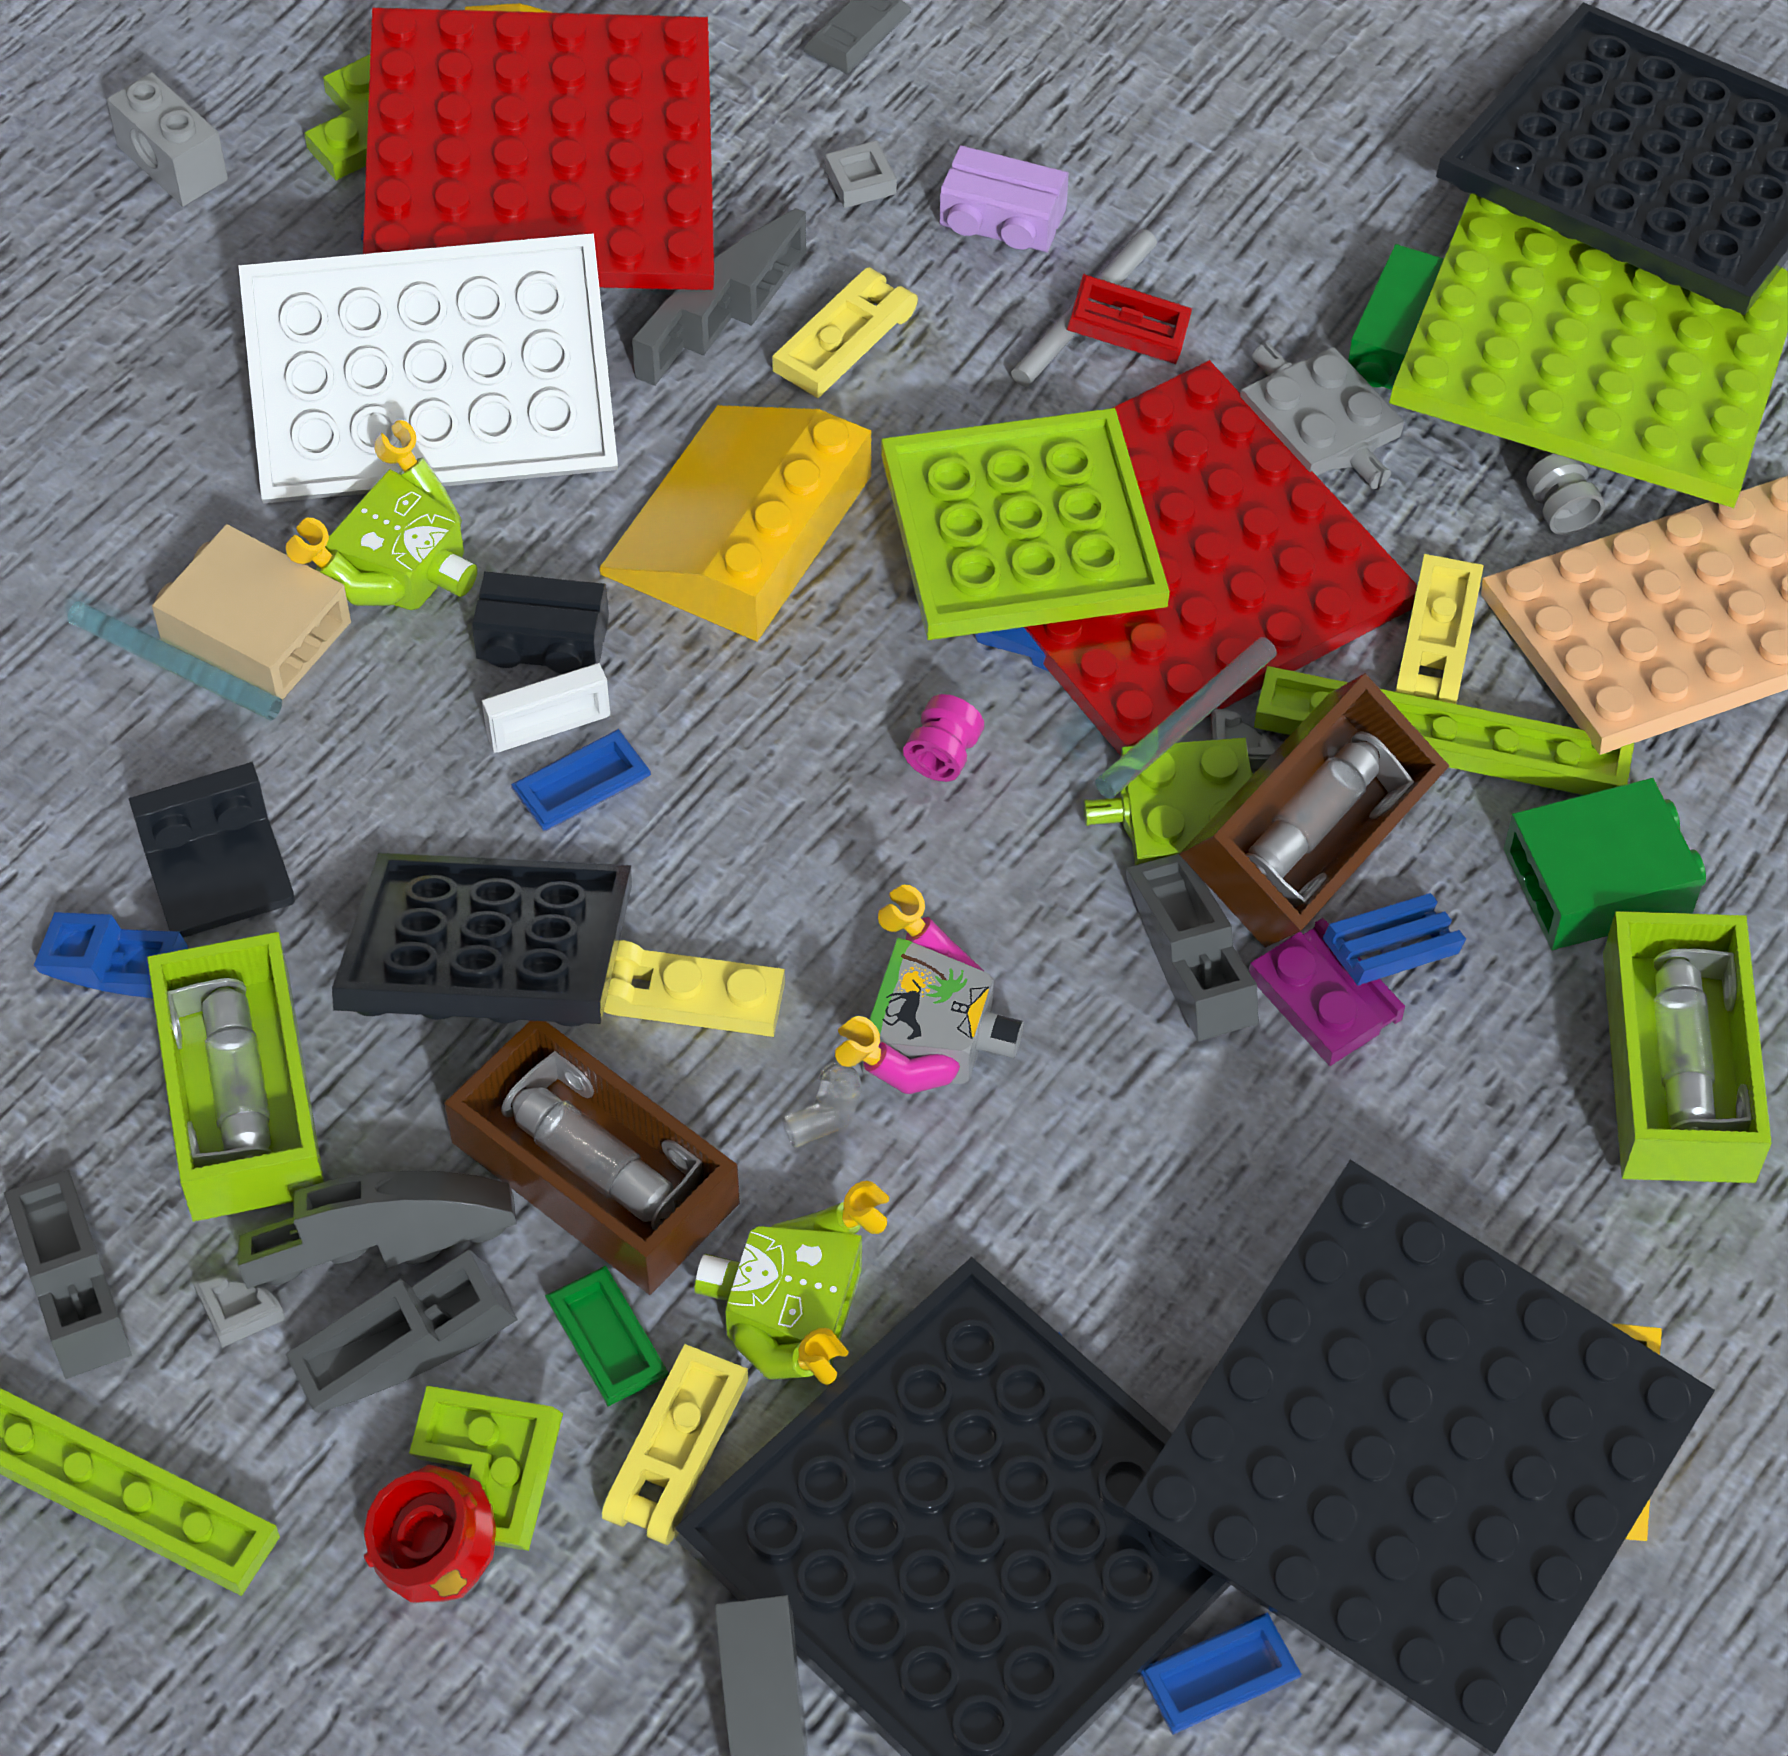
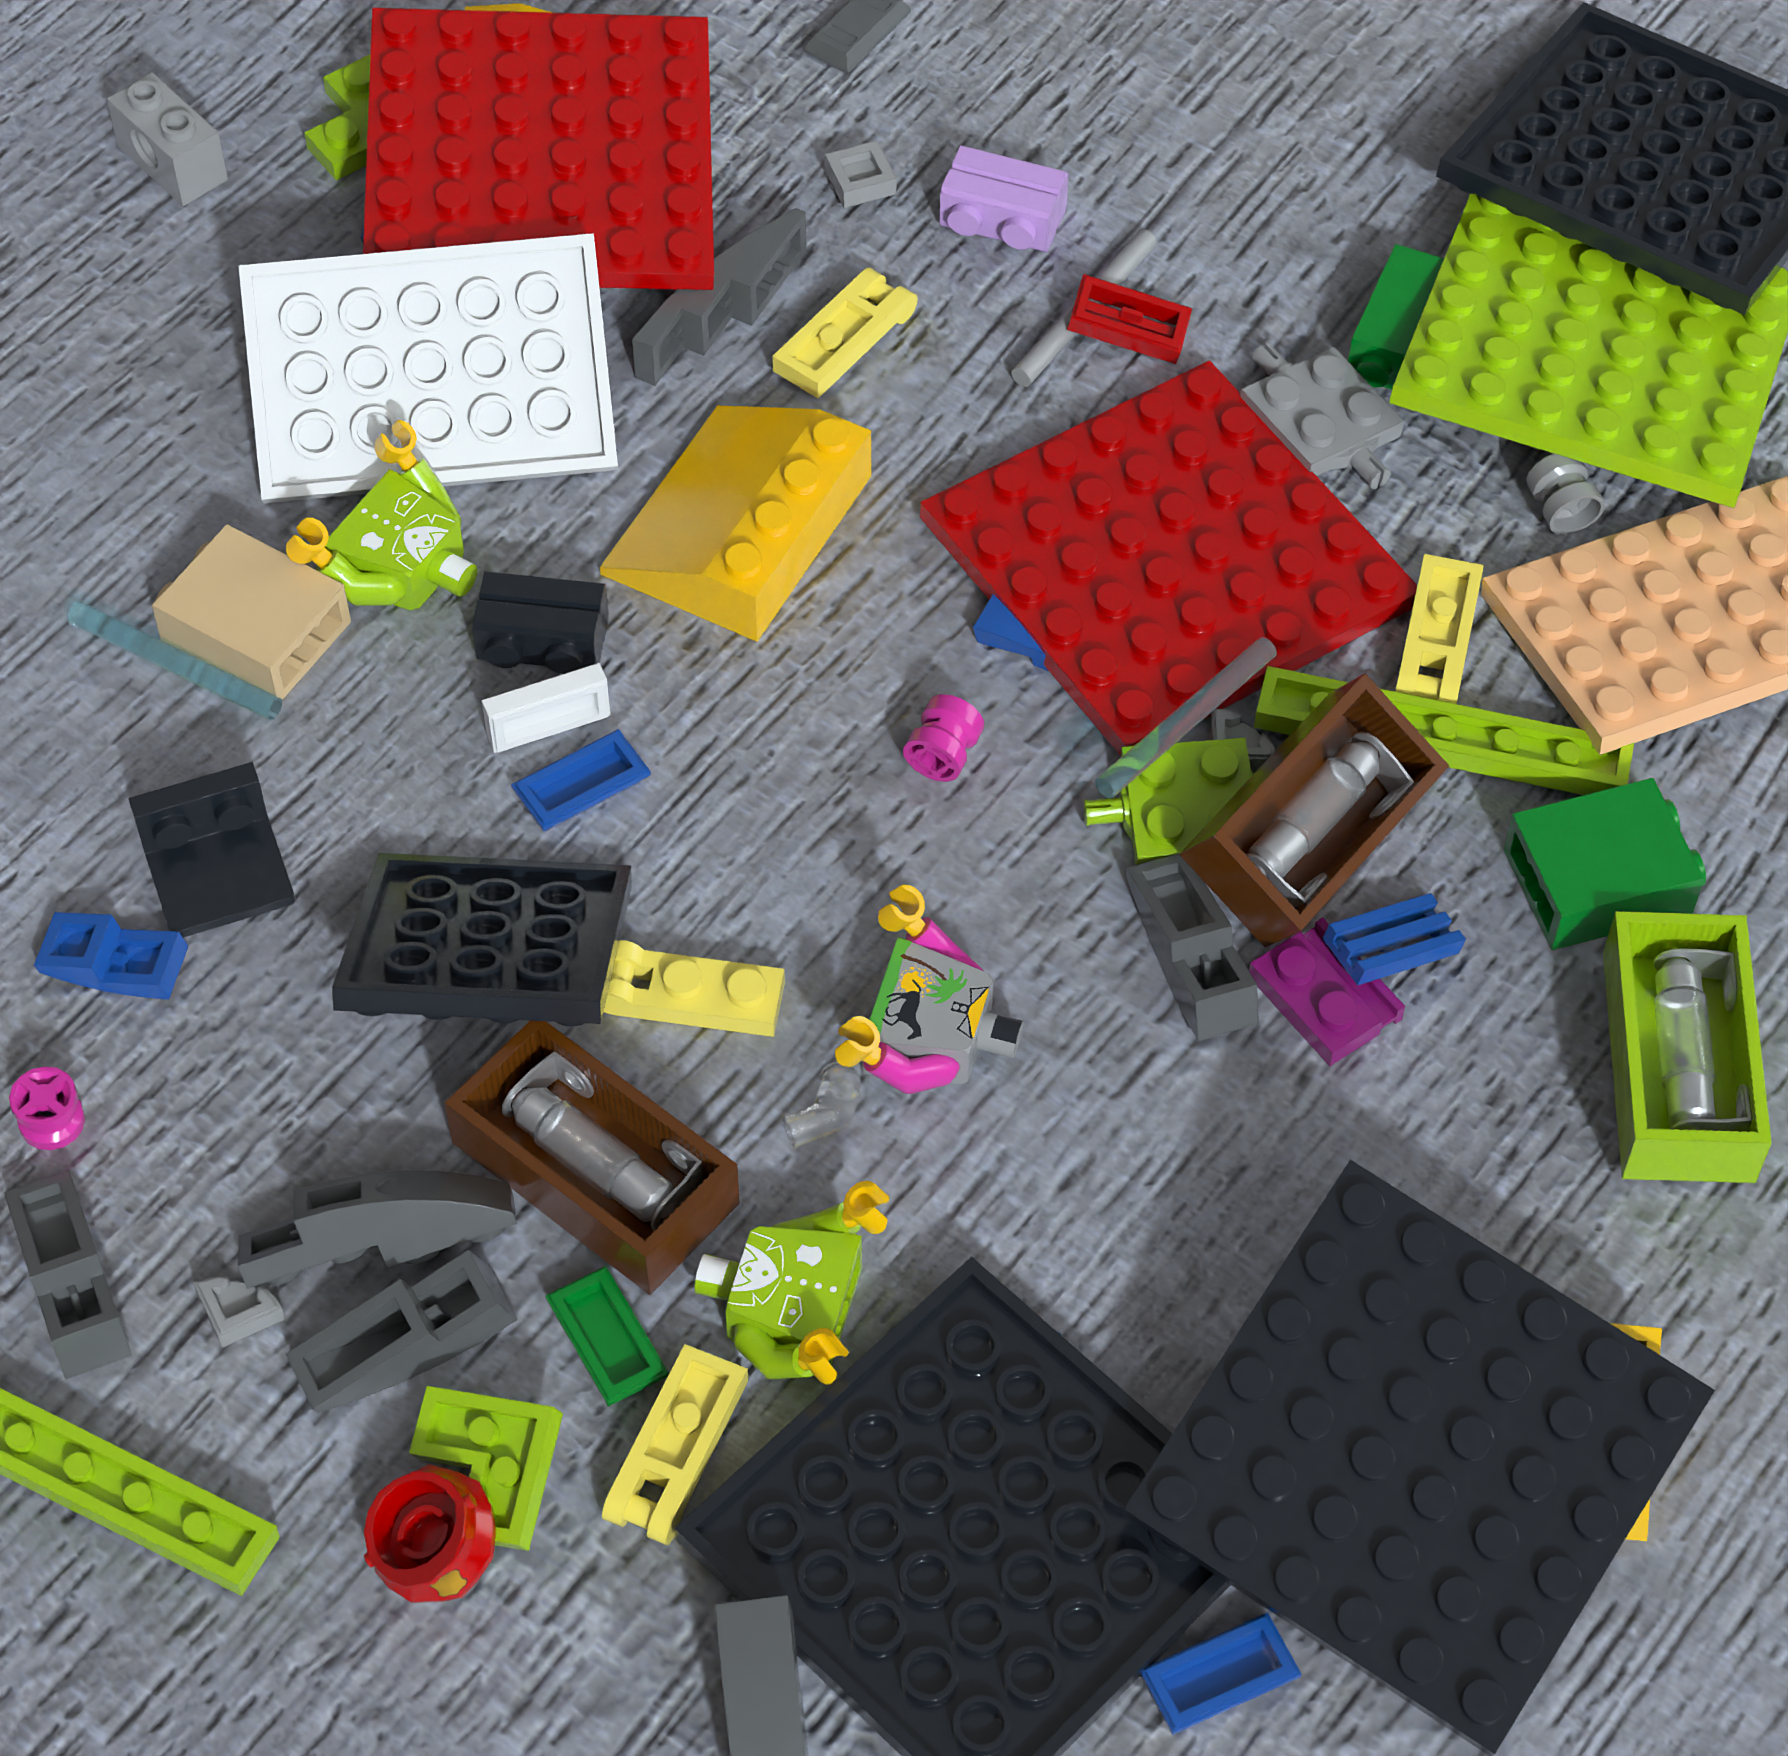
lime piece [147,932,324,1222] -> none
lime plate [881,408,1170,640] -> none
none -> dark pink wheel [9,1066,85,1150]

